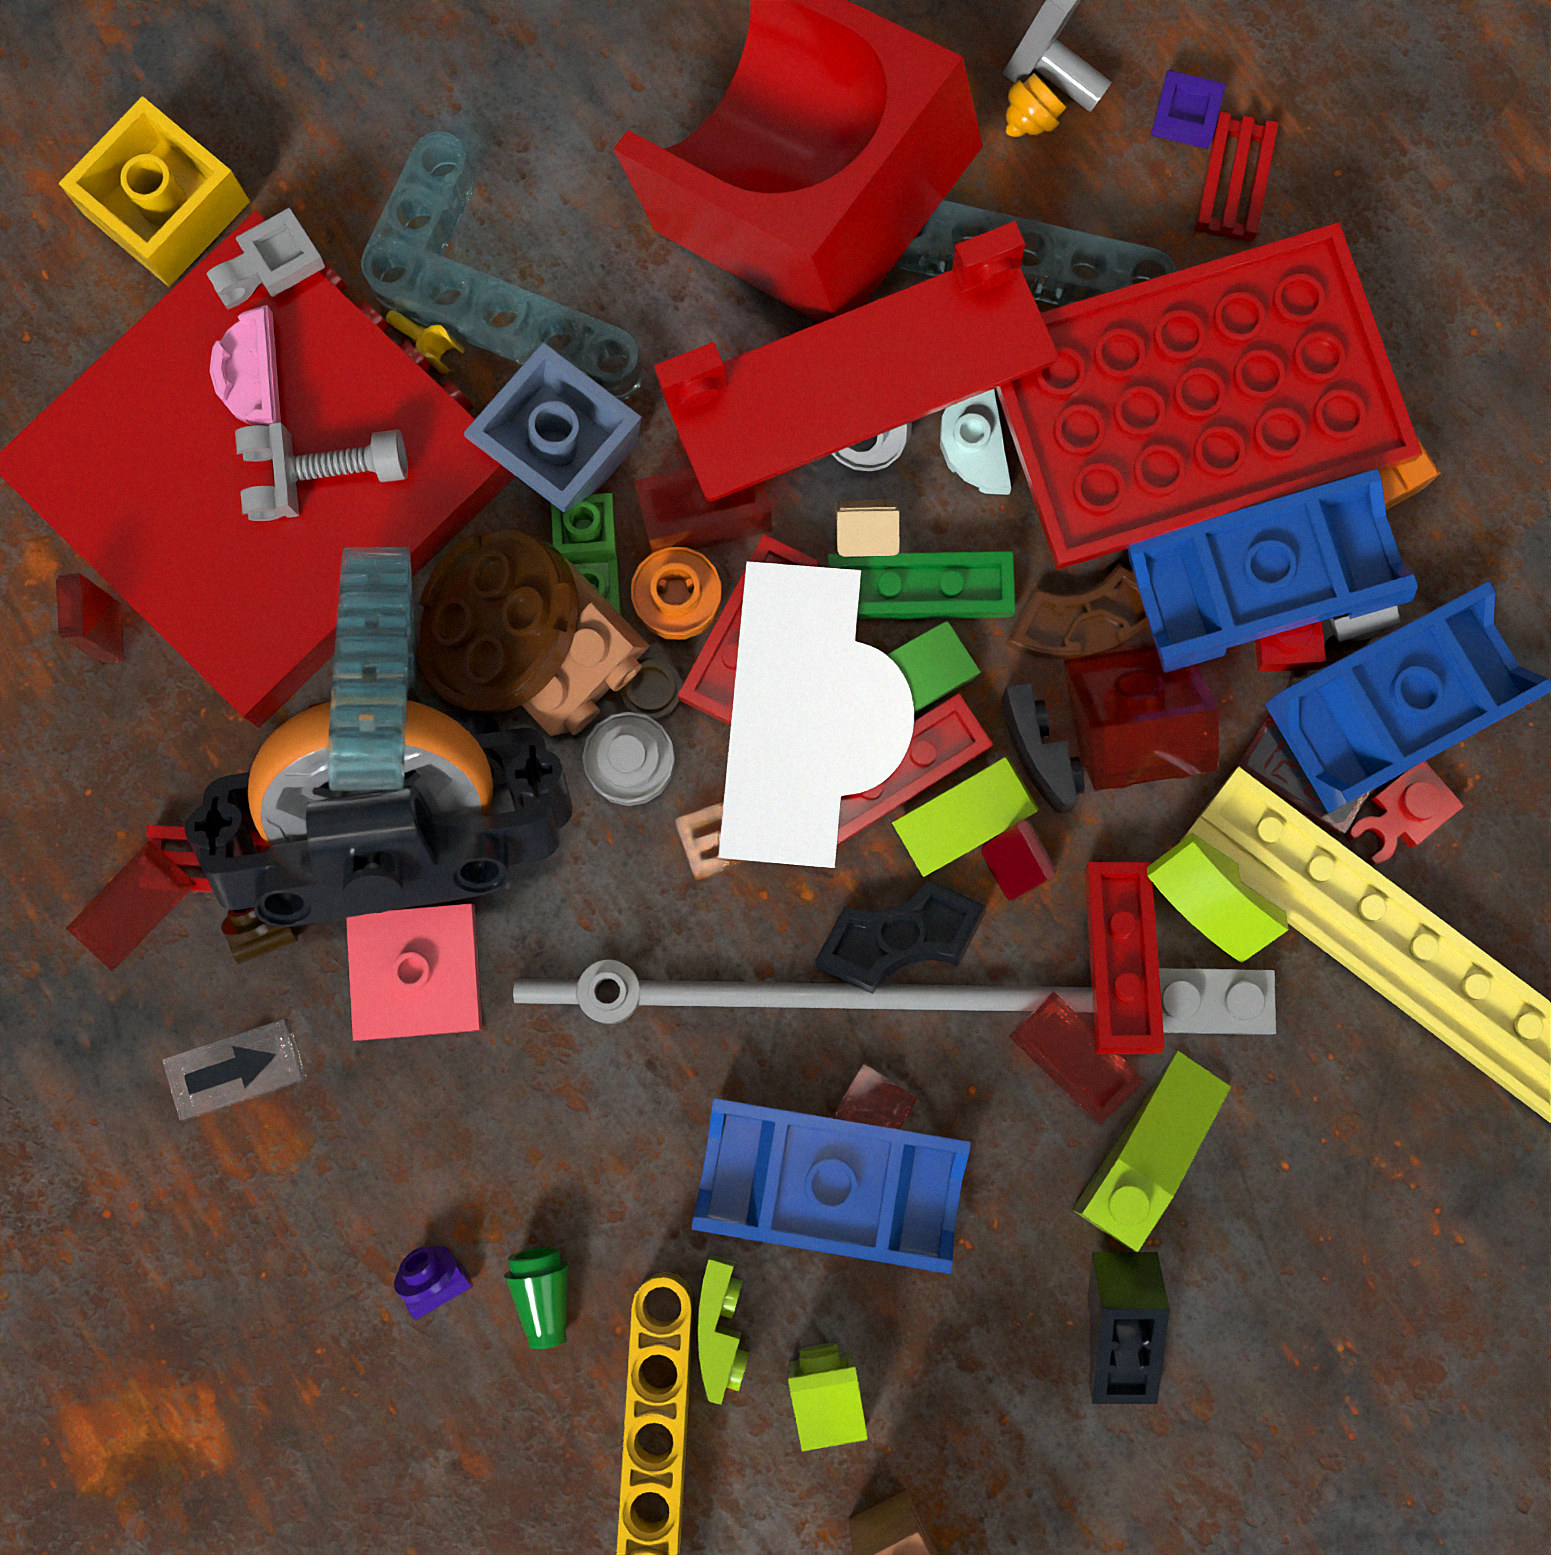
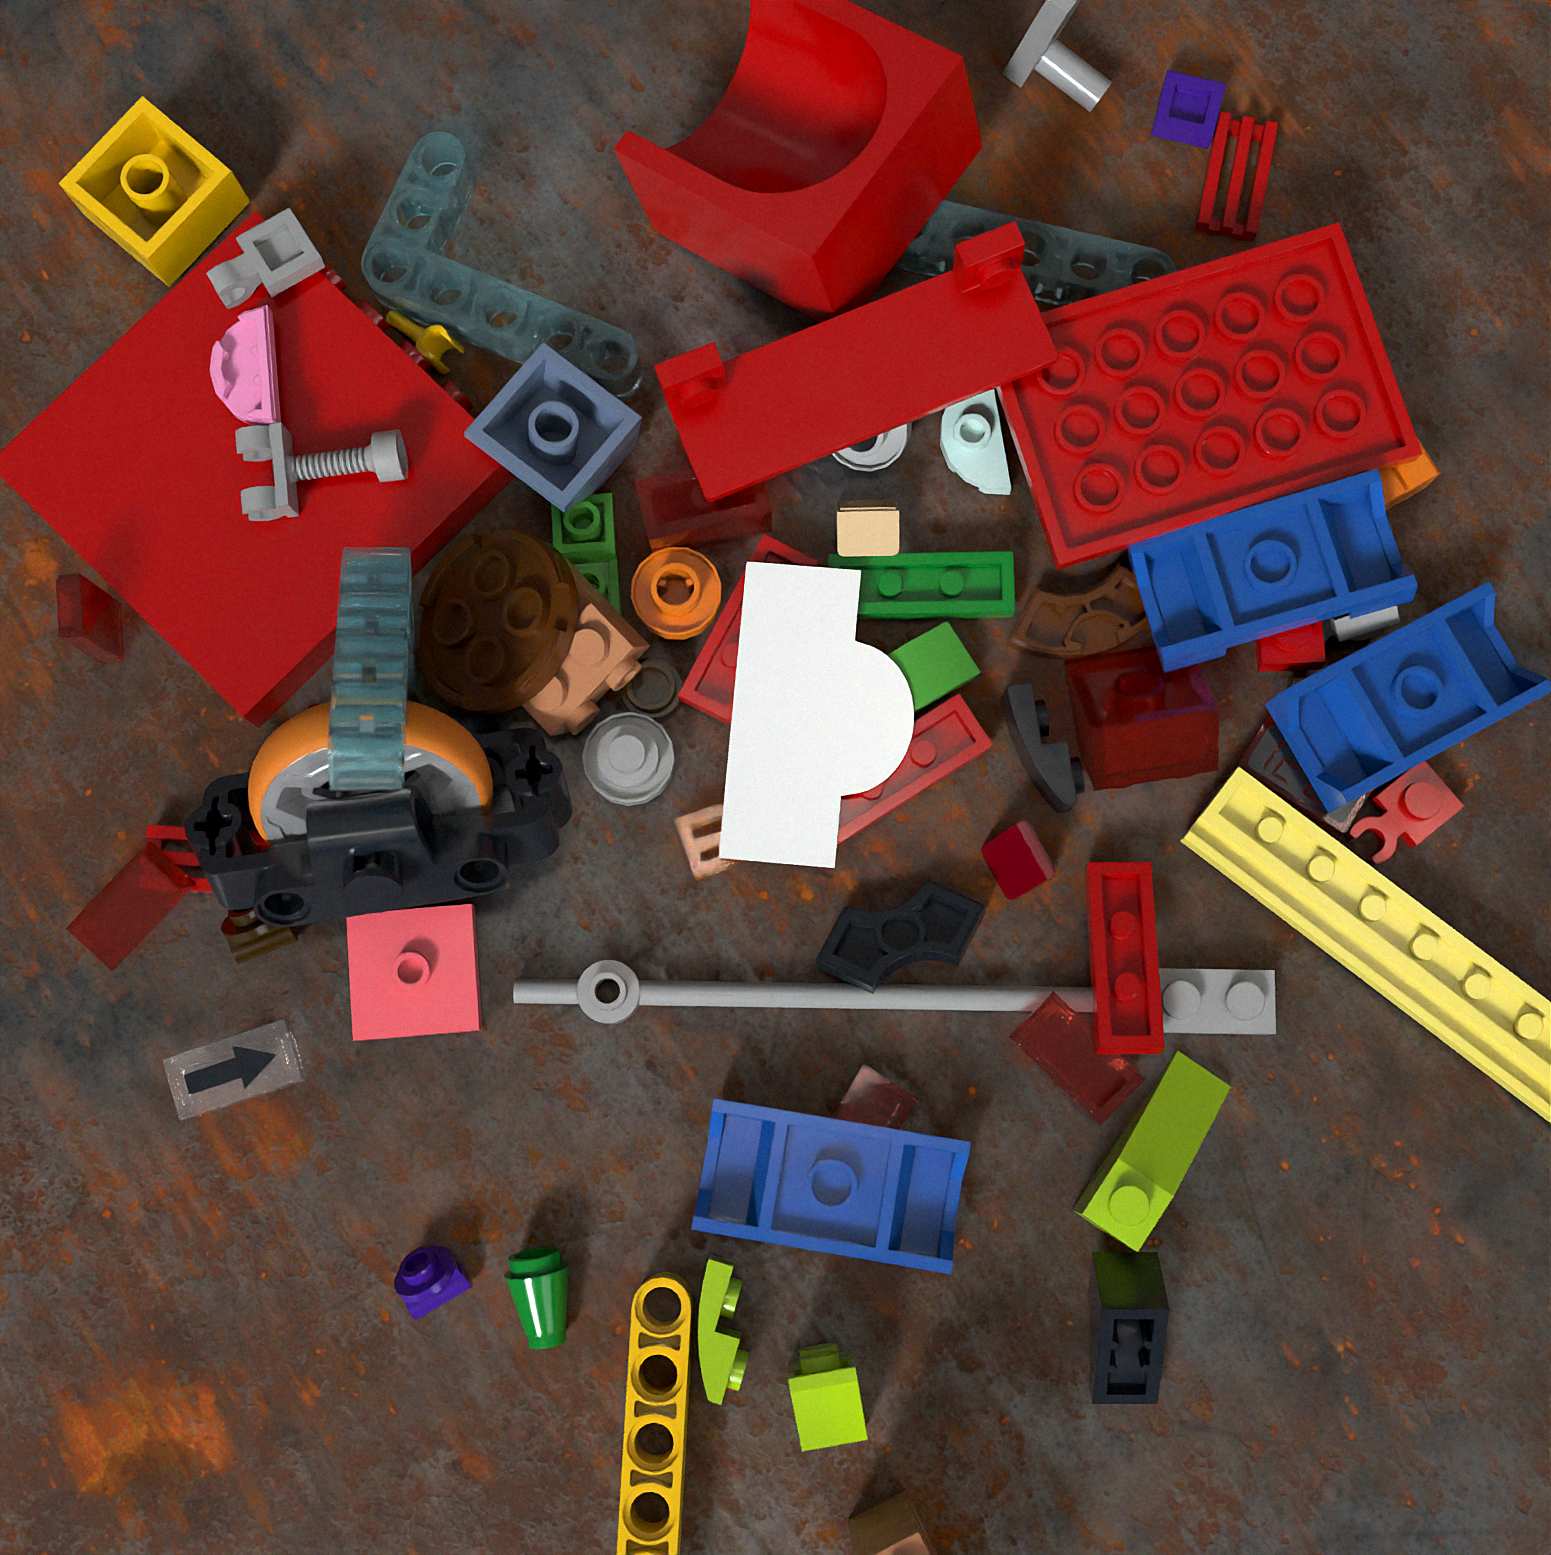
lime slope [892,755,1039,877] -> none
light orange plate [1006,73,1067,137] -> none
lime slope [1147,833,1289,963] -> none

